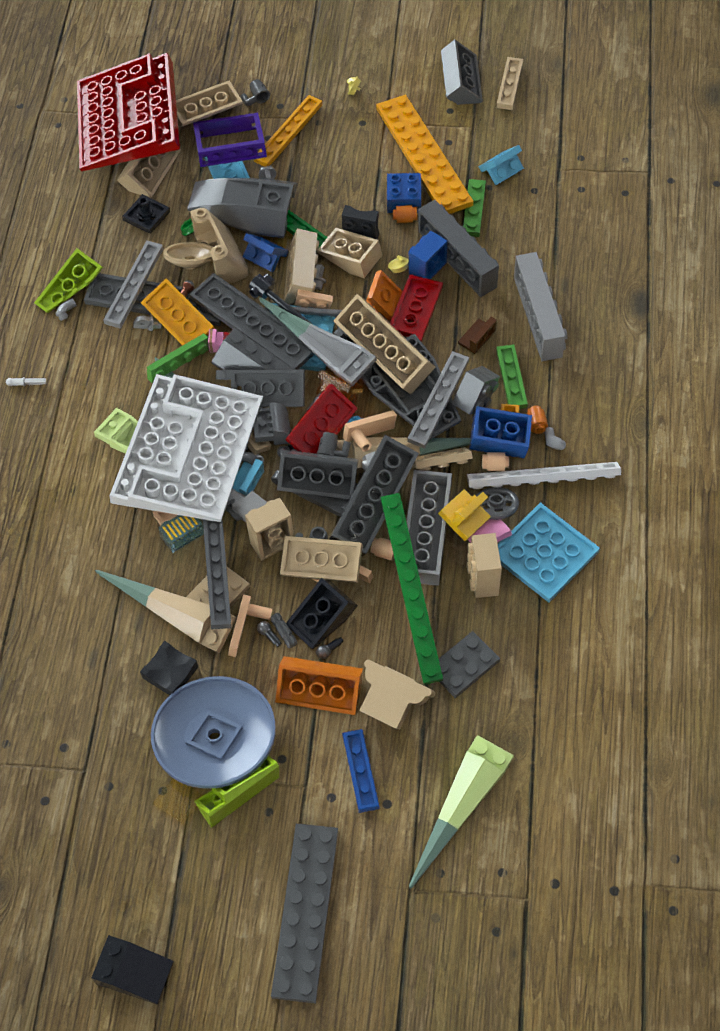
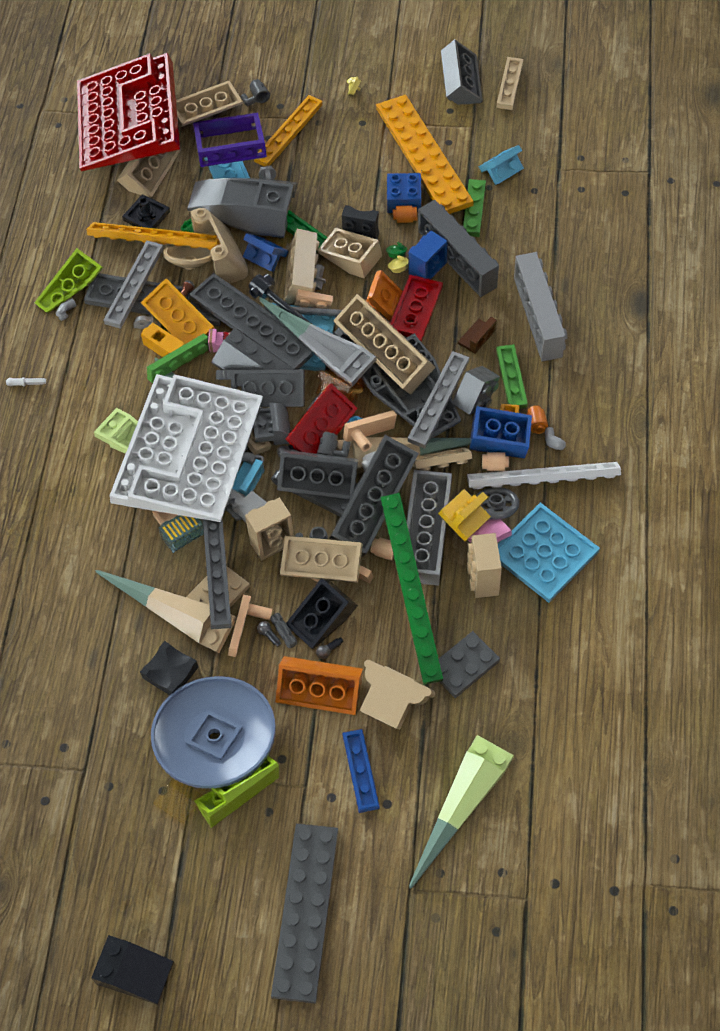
none -> light orange plate [87,222,221,250]
none -> light orange brick [141,322,185,357]
none -> green hat [386,242,407,258]

